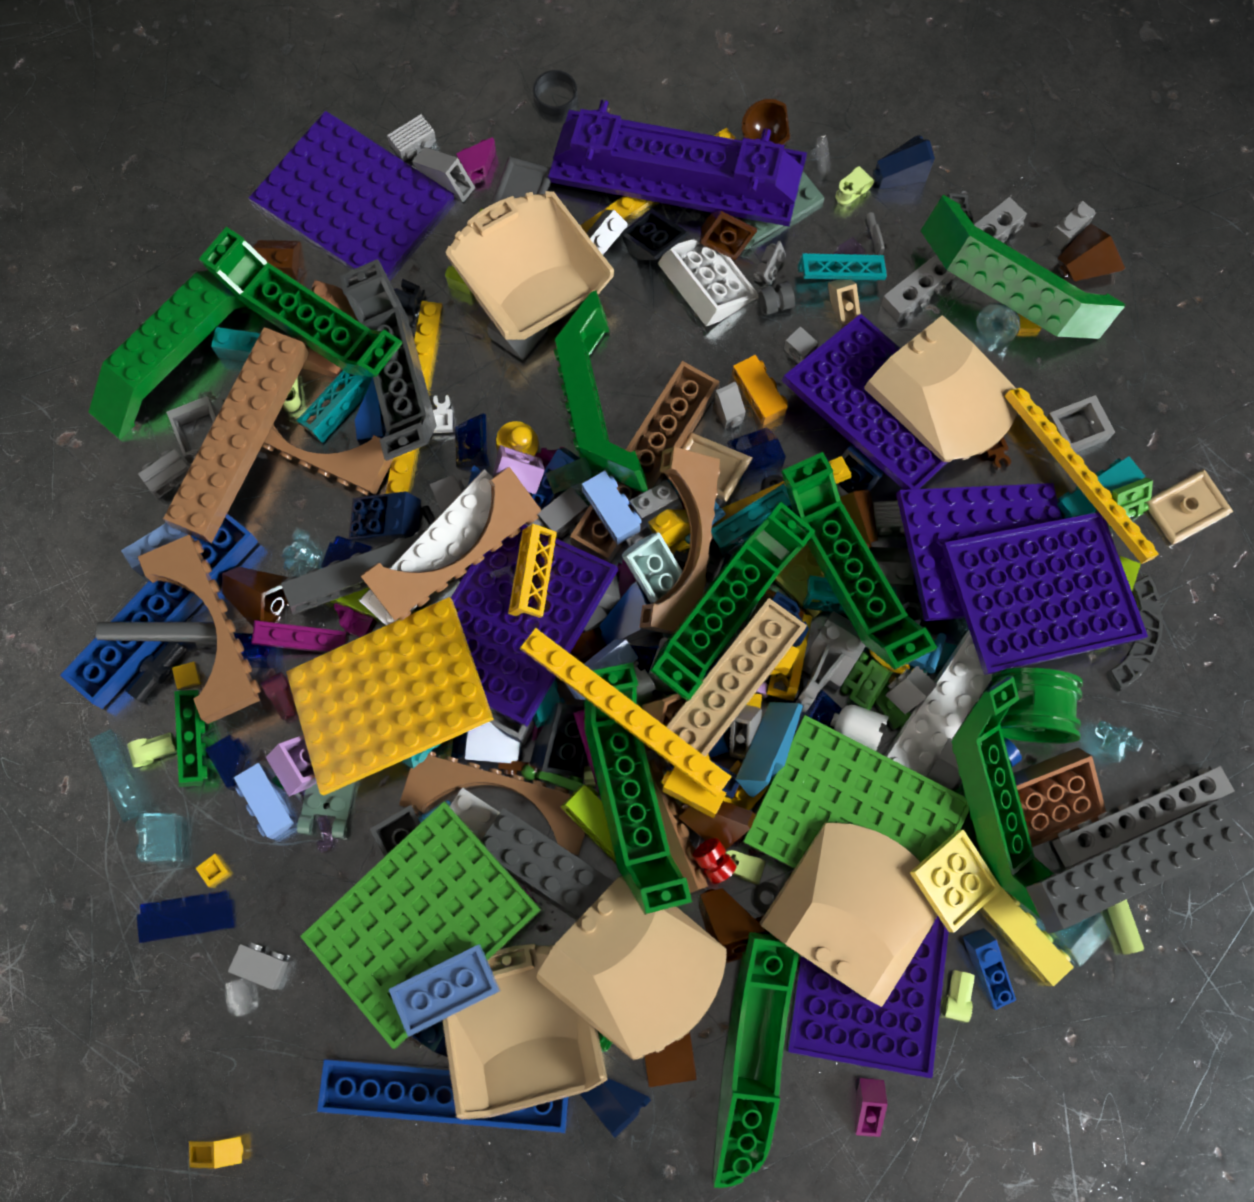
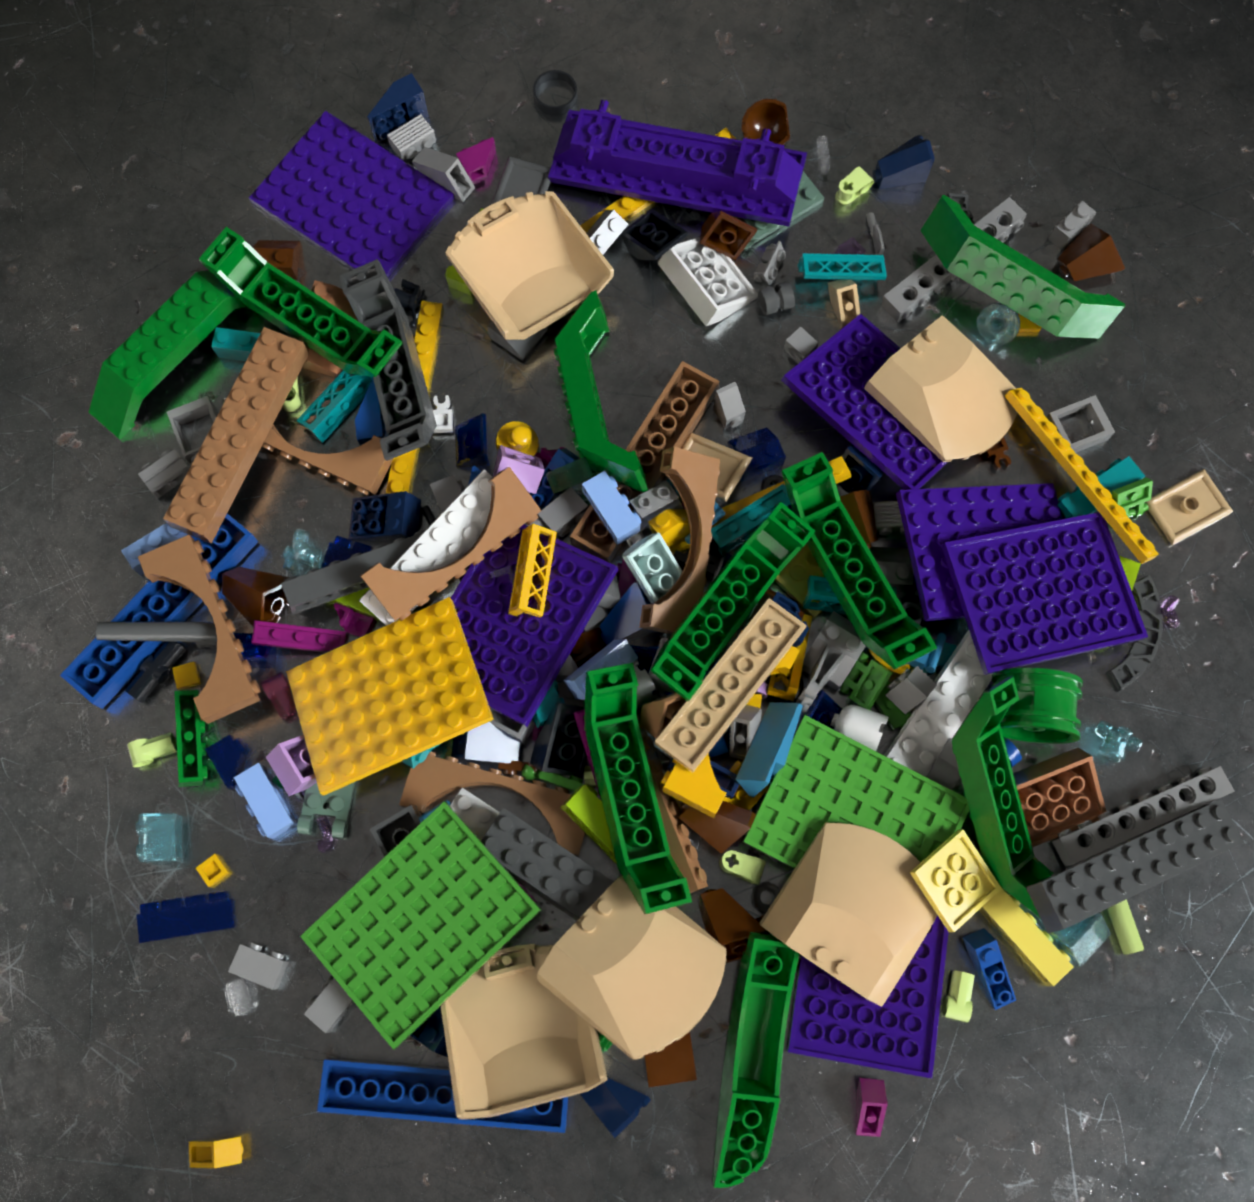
clear light blue slope [90,729,146,823] -> none
medium blue plate [388,945,500,1037] -> none
yellow plate [520,628,731,797] -> none
red wheel [693,838,737,884] -> none
light orange brick [731,355,788,426] -> none
none -> light grey brick [304,976,354,1033]
none -> dark blue slope [367,73,429,143]
none -> clear purple arm [1160,595,1180,629]

